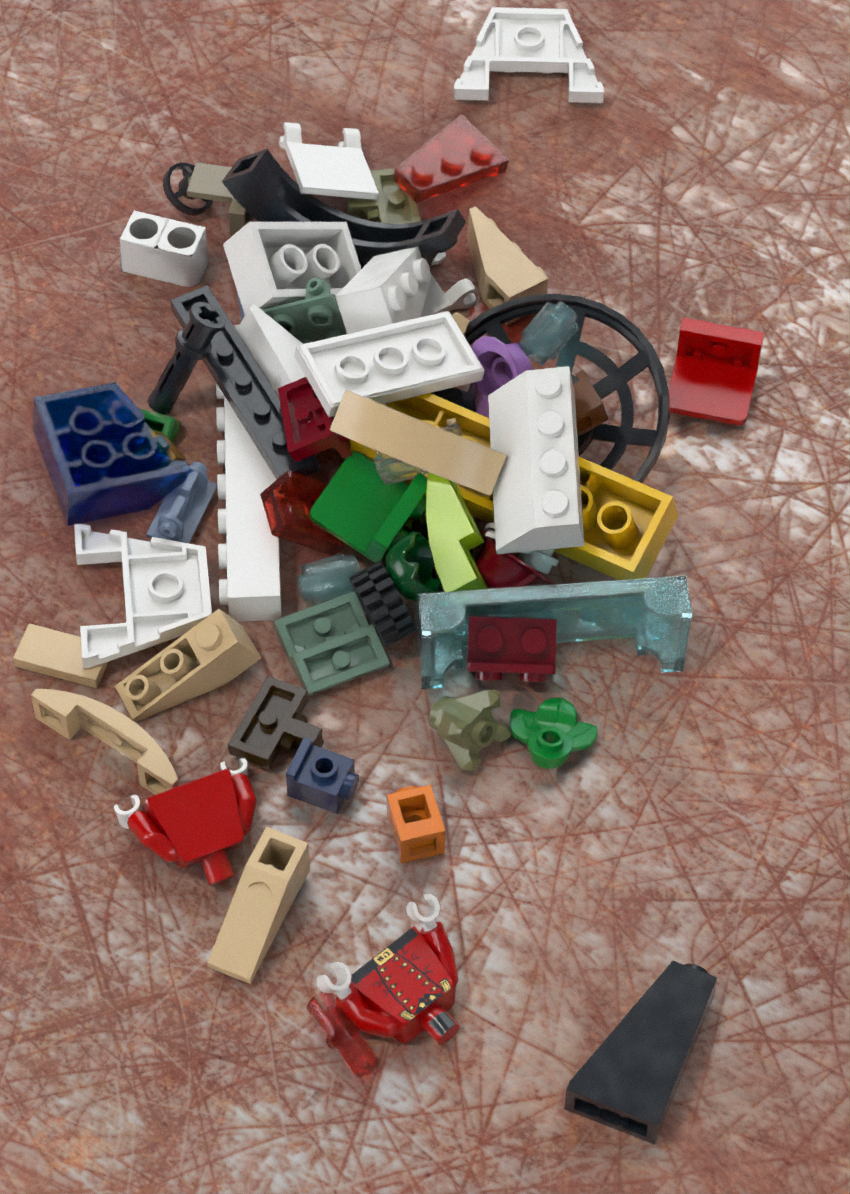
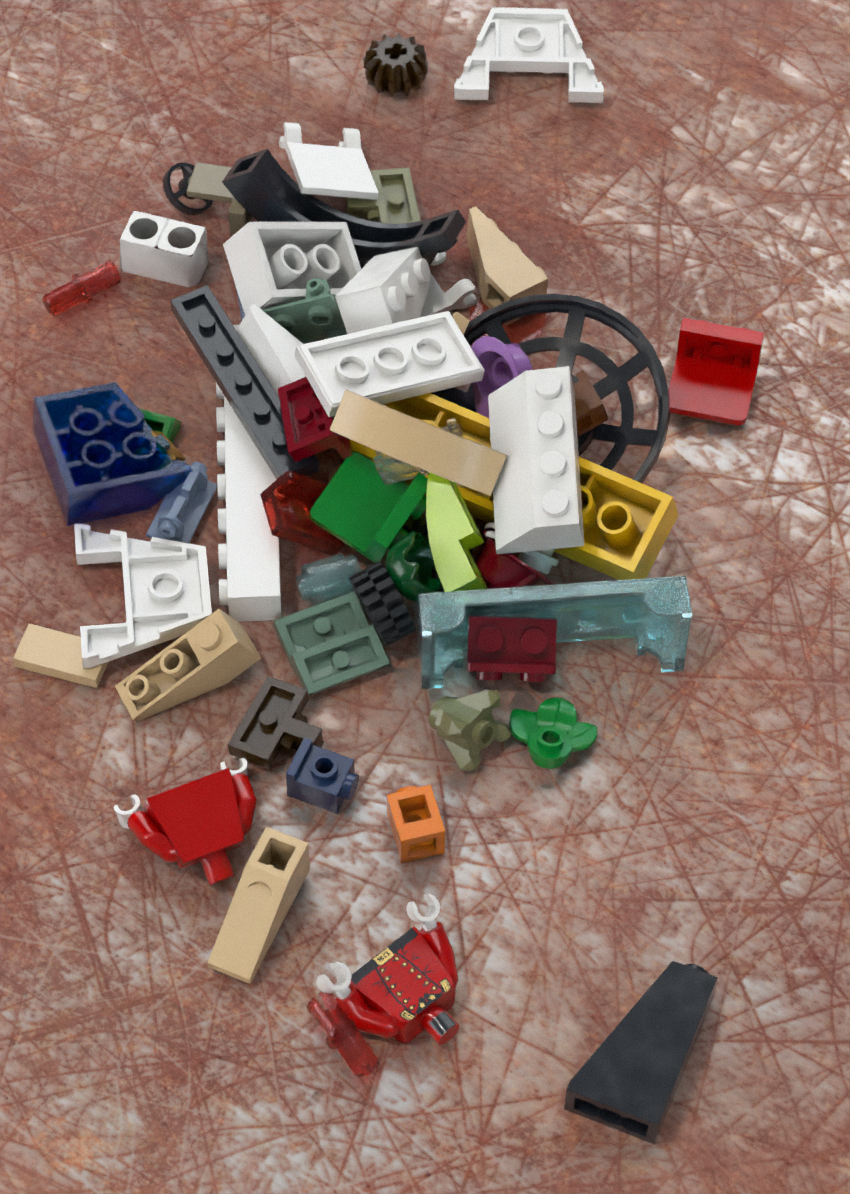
tan slope [31,688,179,795] -> none
black pin [147,302,226,414] -> none
clear red wing [393,114,509,203] -> none
clear light blue brick [518,301,579,365] -> none
none -> clear red axle [42,260,121,316]
none -> dark brown gear [364,32,428,97]

